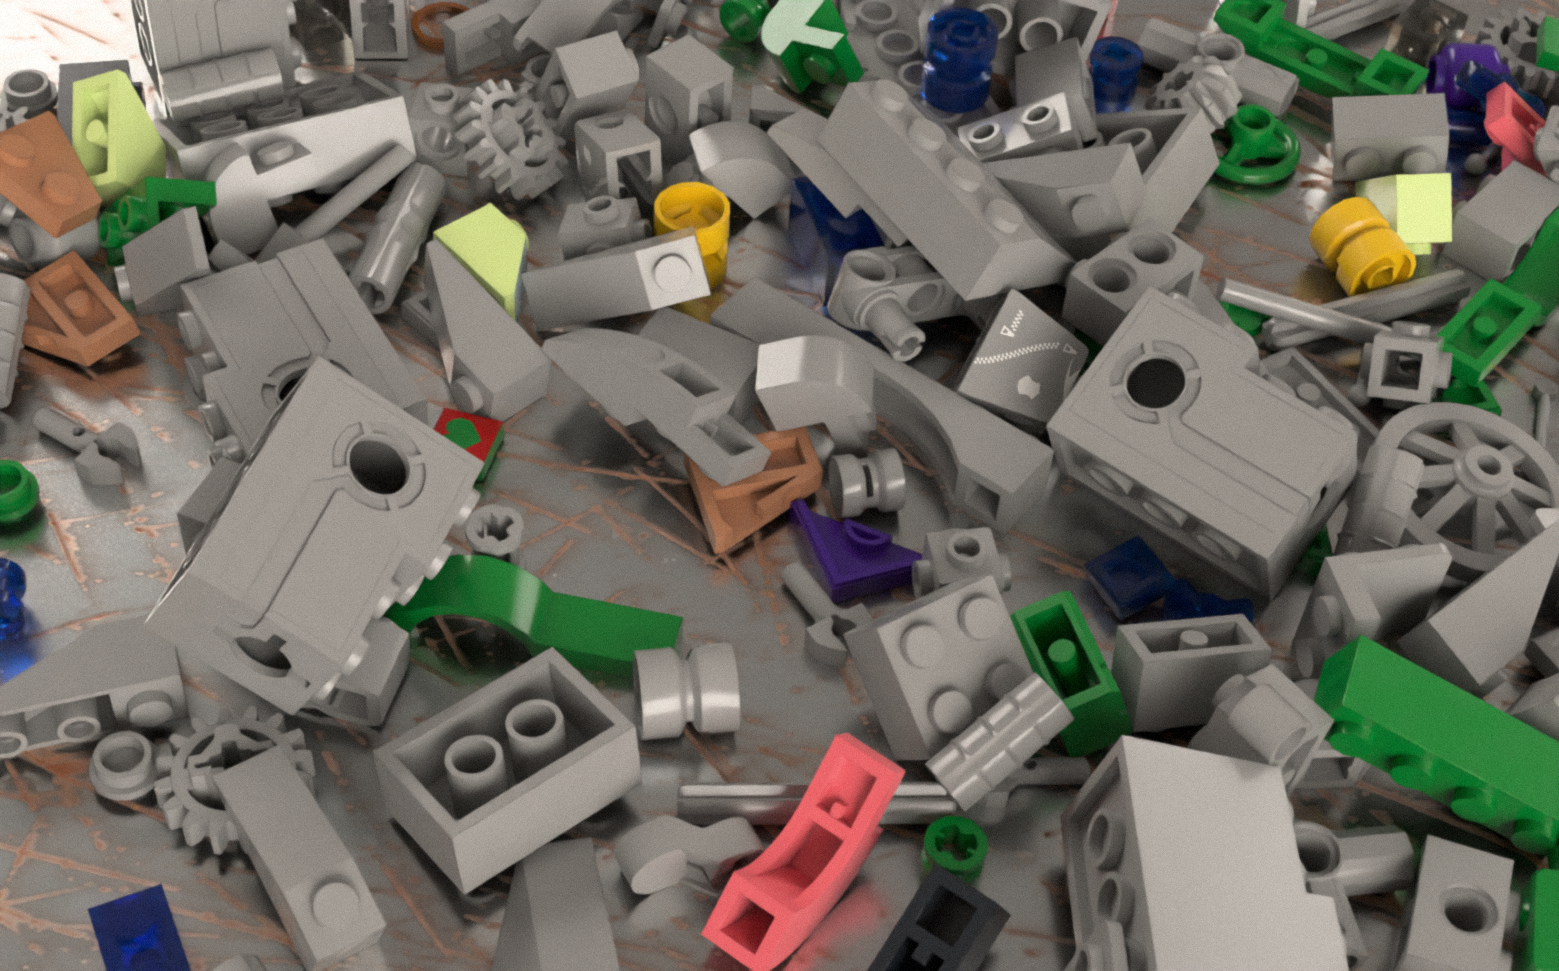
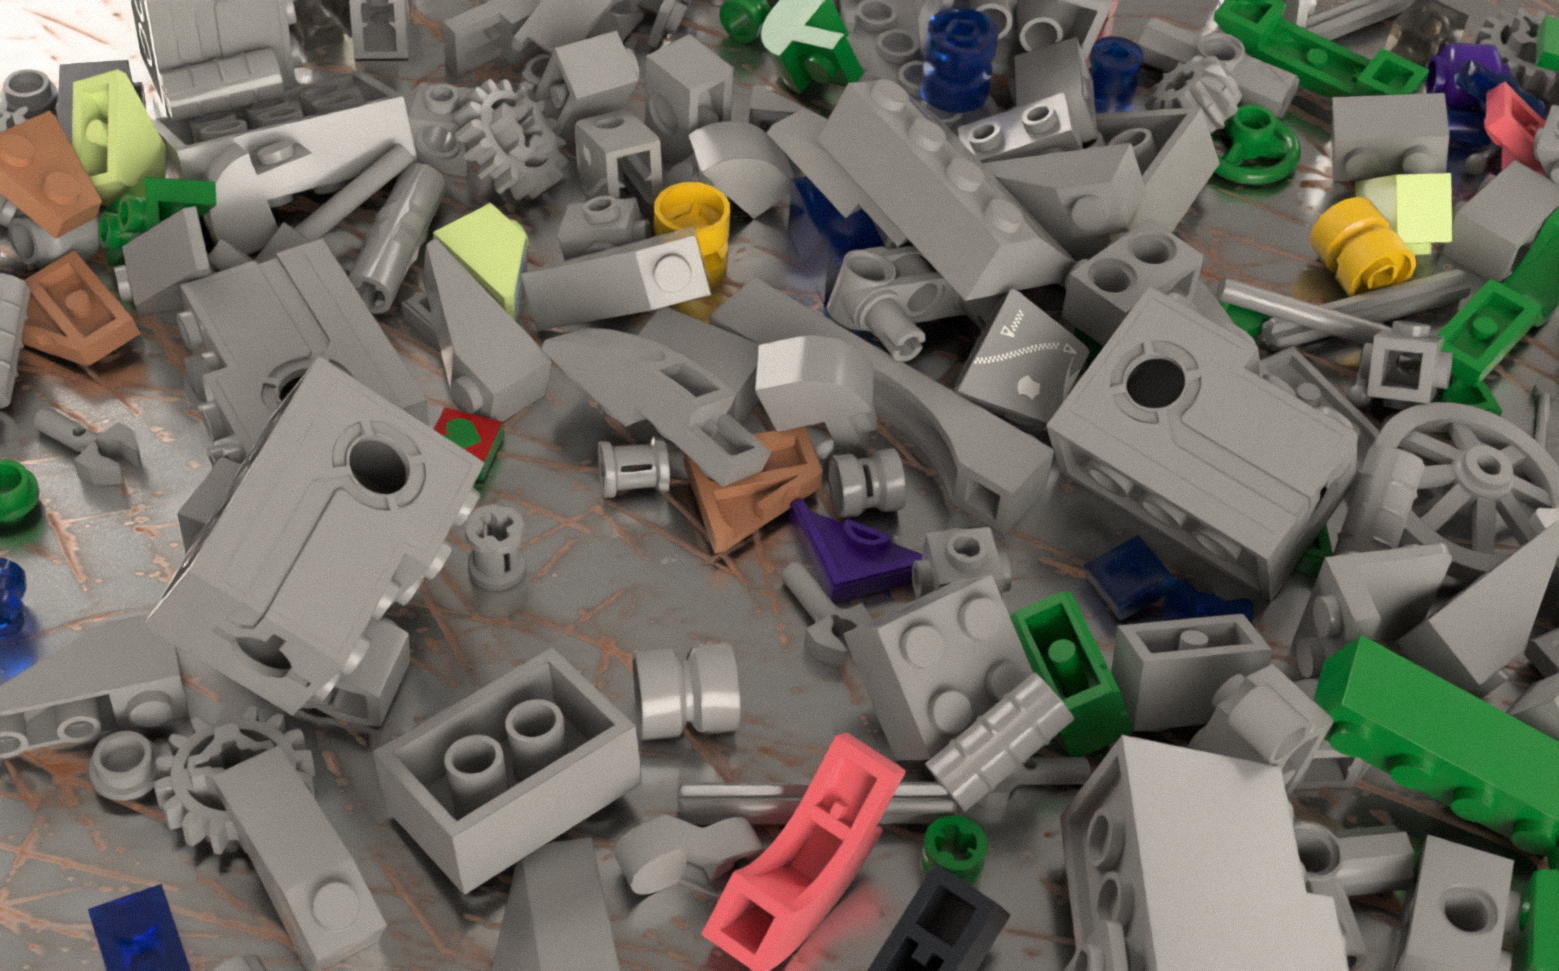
green piece [382,554,683,679] -> none
dark orange piece [411,2,470,49] -> none
none -> light grey bush [598,436,670,498]

